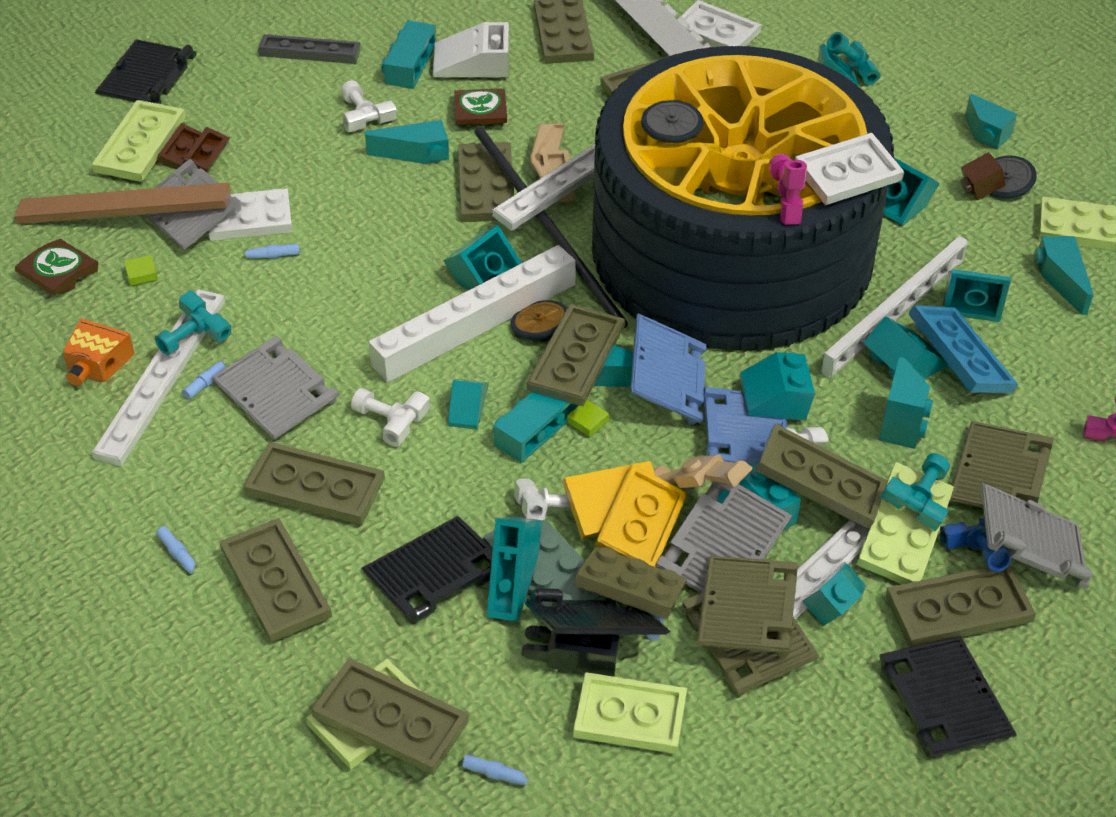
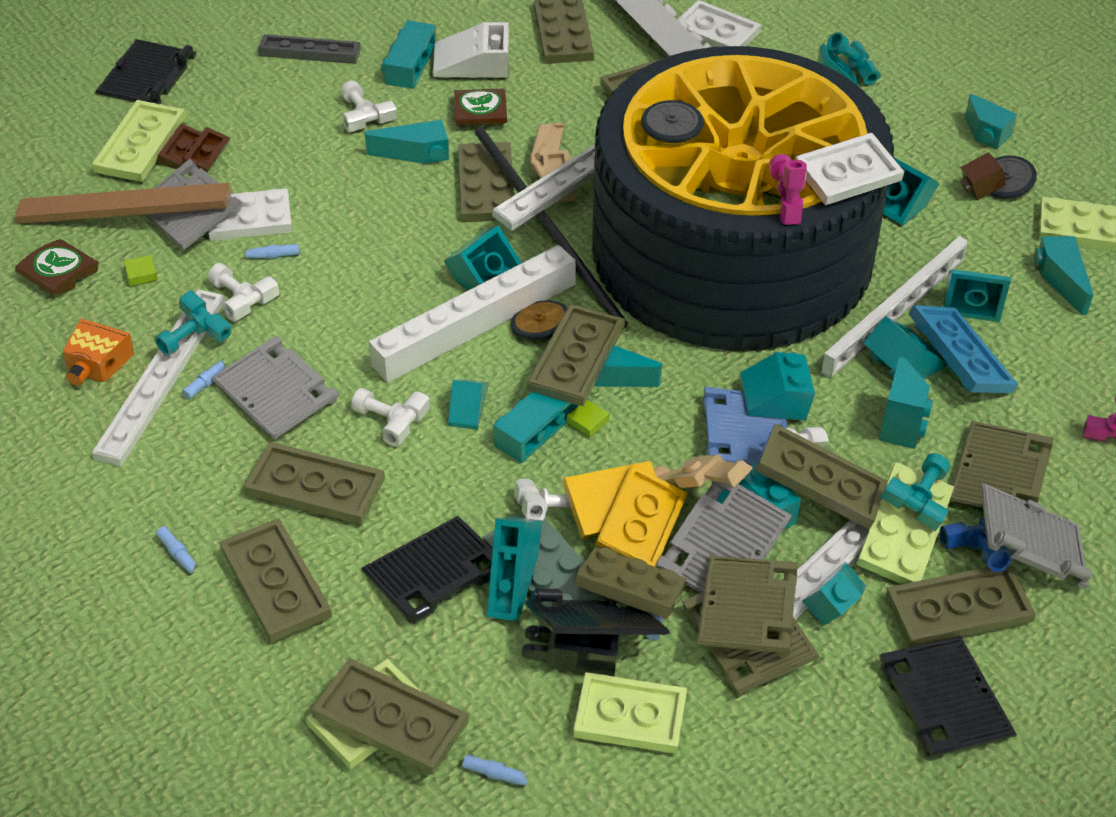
medium blue window [630,313,706,425] -> none
none -> white bar [208,263,279,322]

